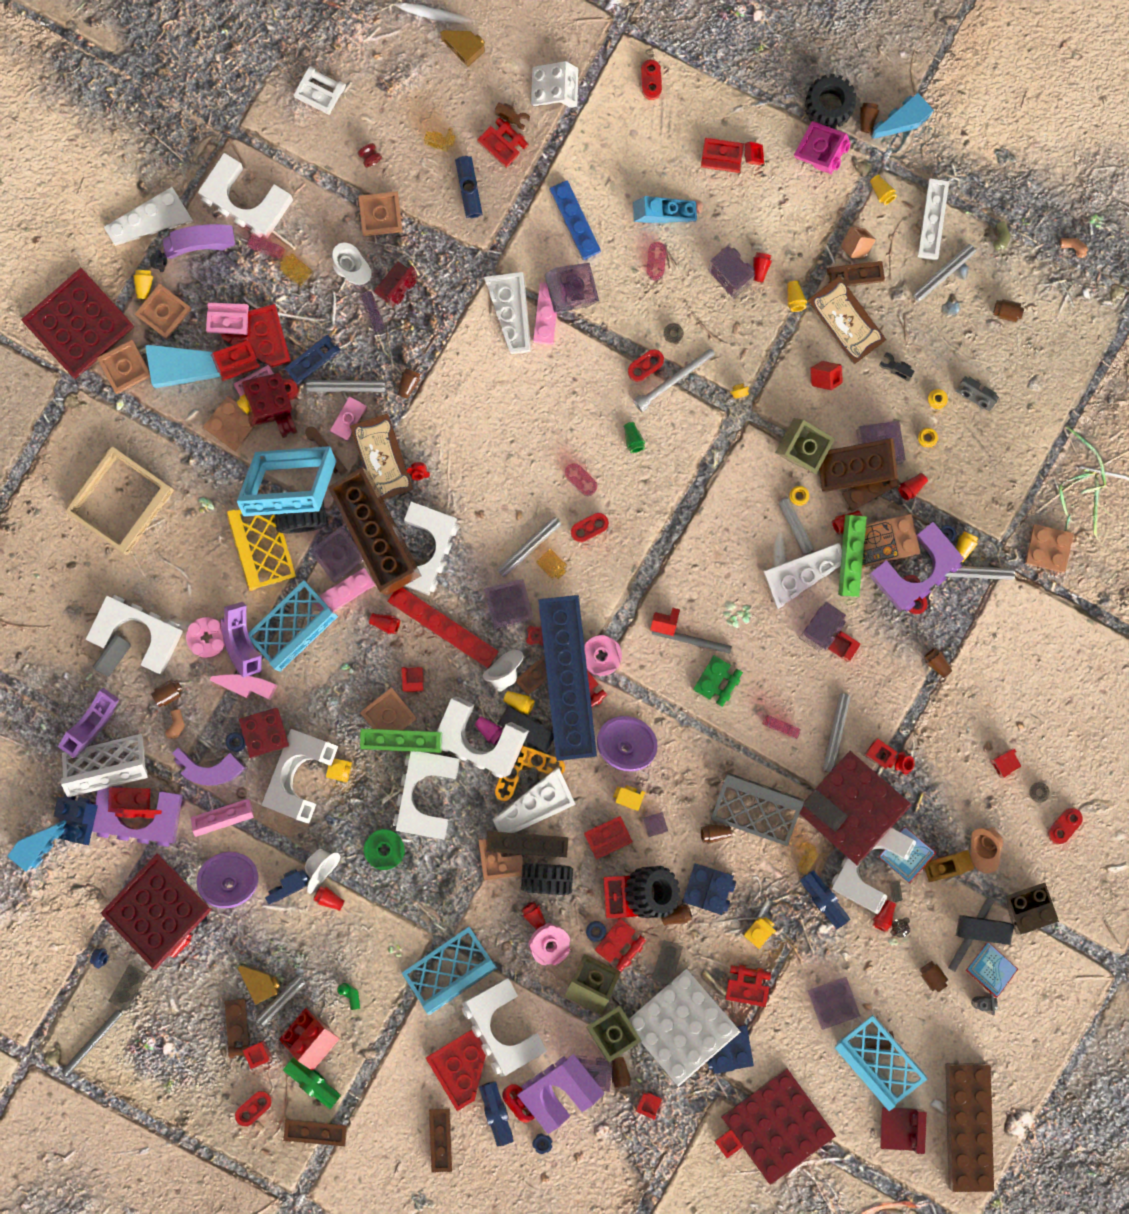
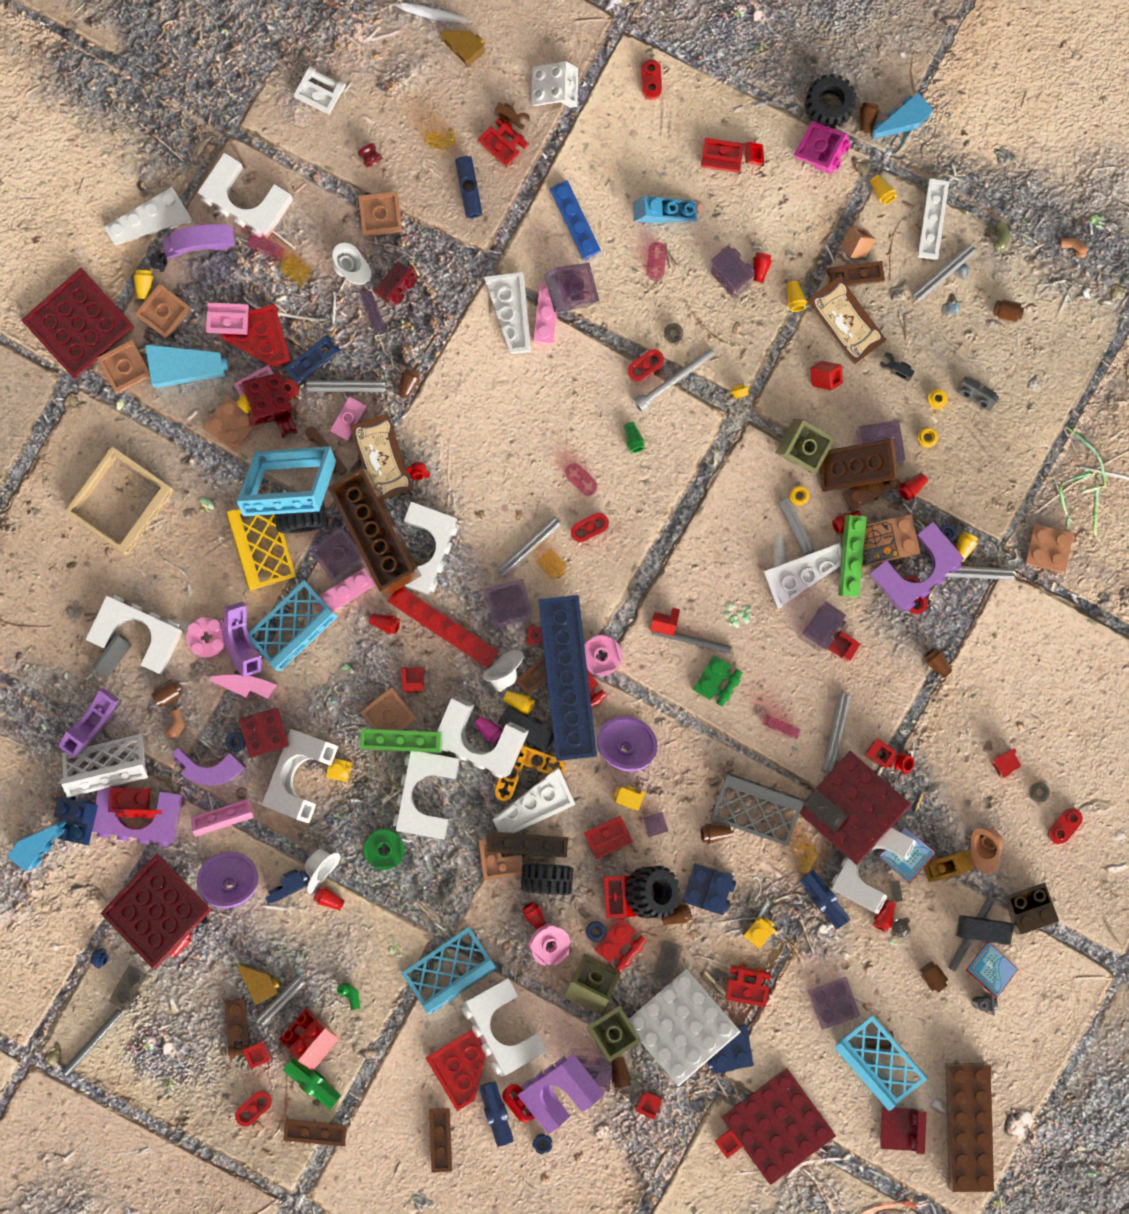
red plate [211,340,260,382] -> none

